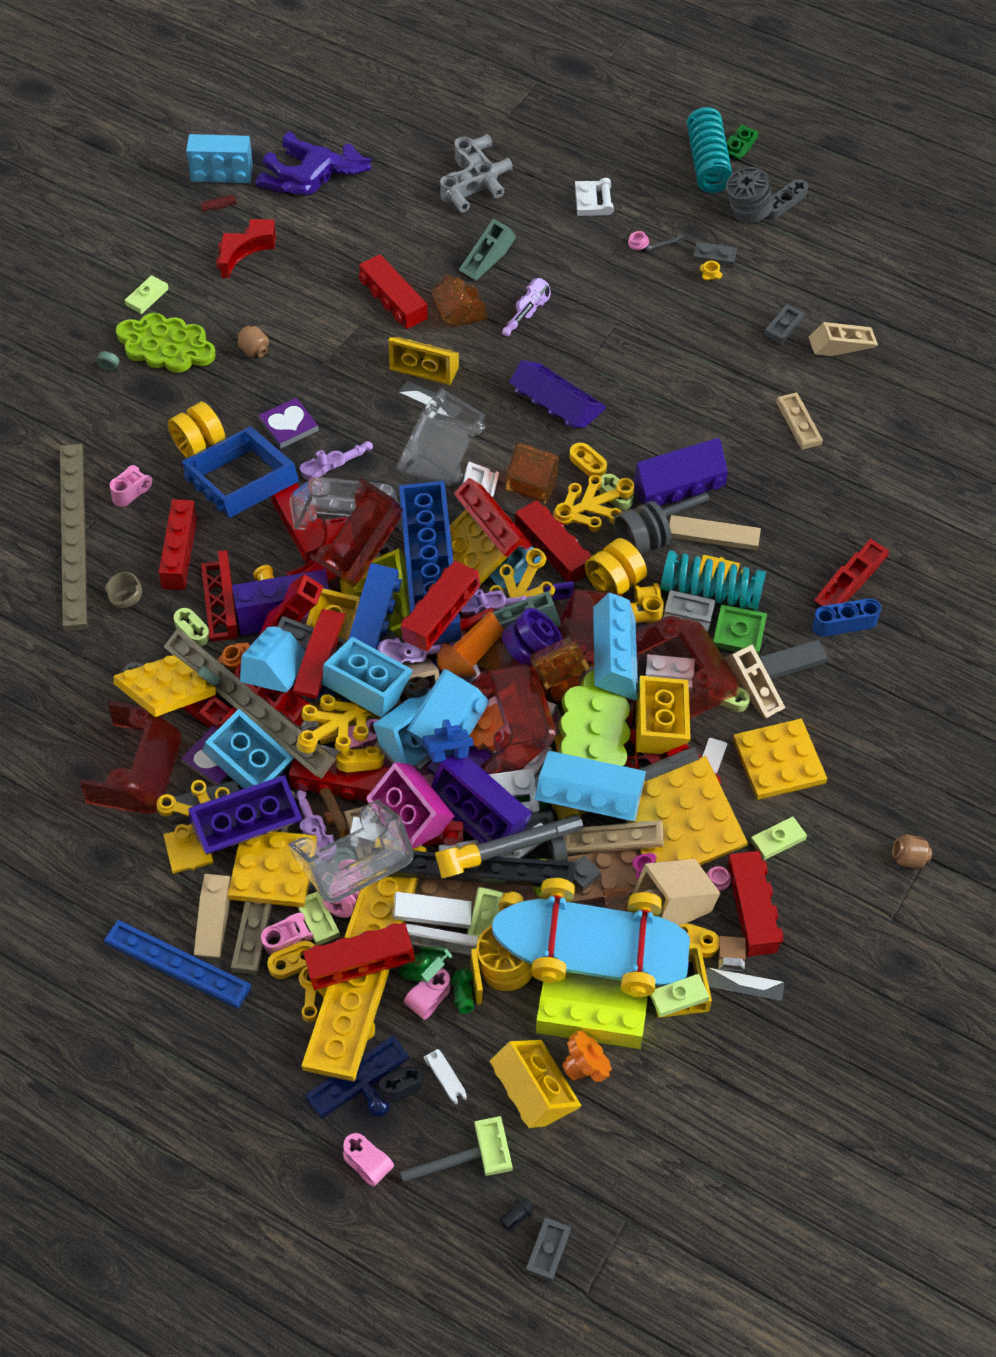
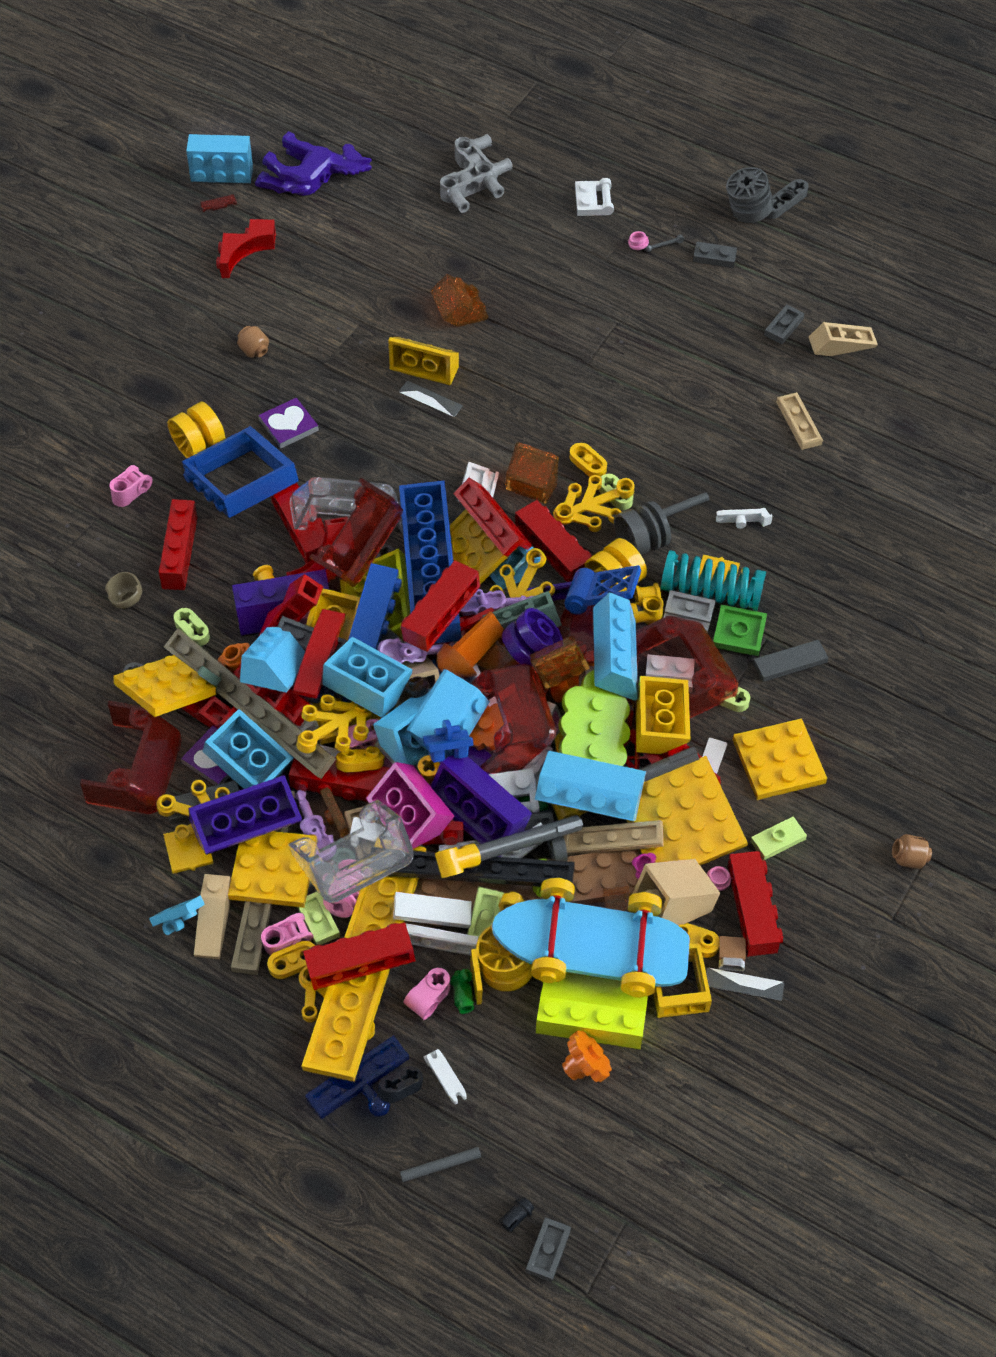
dark tan plate [60,444,88,631] -> none
sand green tile [96,351,119,371] -> none
blue tile [104,920,252,1009] -> none
lime plate [116,313,216,373] -> none
yellowish green plate [124,275,168,314] -> none
red fence [201,550,238,642] -> none
lavender piece [300,441,373,480] -> none
bright pink piece [343,1133,394,1187] -> none
red brick [359,254,428,329] -> none
clear windscreen [396,388,485,486] -> none
green plate [397,946,452,983] -> none
sand green slope [459,218,516,281] -> none
yellowish green plate [474,1116,513,1176] -> none
yellow slope [490,1040,581,1128] -> none
lavender piece [502,278,551,336] -> none
dark purple slope [509,360,606,429] -> none
dark grey plate [573,856,601,892] -> none
dark purple slope [634,438,728,506] -> none
yellowish green plate [650,974,709,1017] -> none
tan tile [669,515,761,551] -> none
teal piece [687,107,732,193] -> none
yellow plate [700,261,722,280] -> none
tan slope [723,644,785,719] -> none
green slope [726,125,758,159] -> none
blue beam [812,599,881,636] -> none
red slope [814,538,889,606] -> none
none -> medium azure plate [149,895,205,935]
none -> yellow bush [418,755,440,784]
none -> blue piece [564,565,641,614]
none -> white piece [716,508,773,528]

